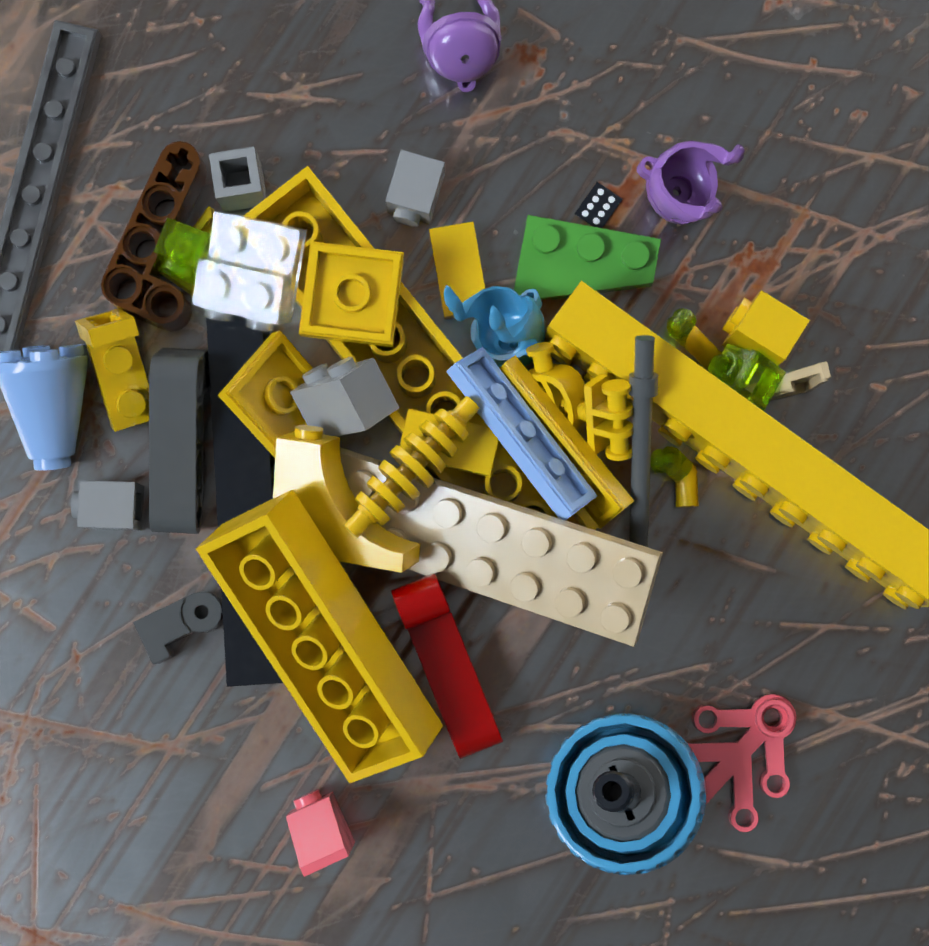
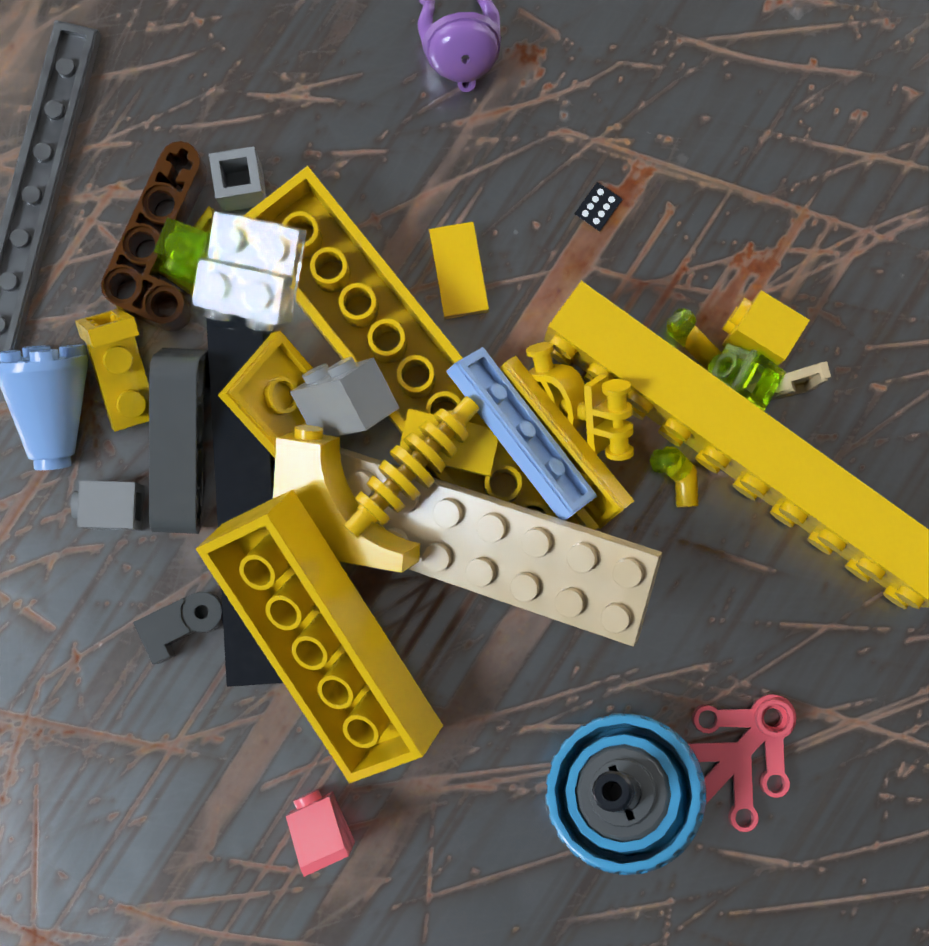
yellow tile [299,241,404,347] -> none
light grey brick [385,150,445,227] -> none
red beam [391,573,503,759] -> none
dark azure hair [444,285,546,368] -> none
bright green wing [514,215,661,300] -> none
dark grey bar [629,335,658,547] -> none
medium lavender hair [637,140,745,225] -> none

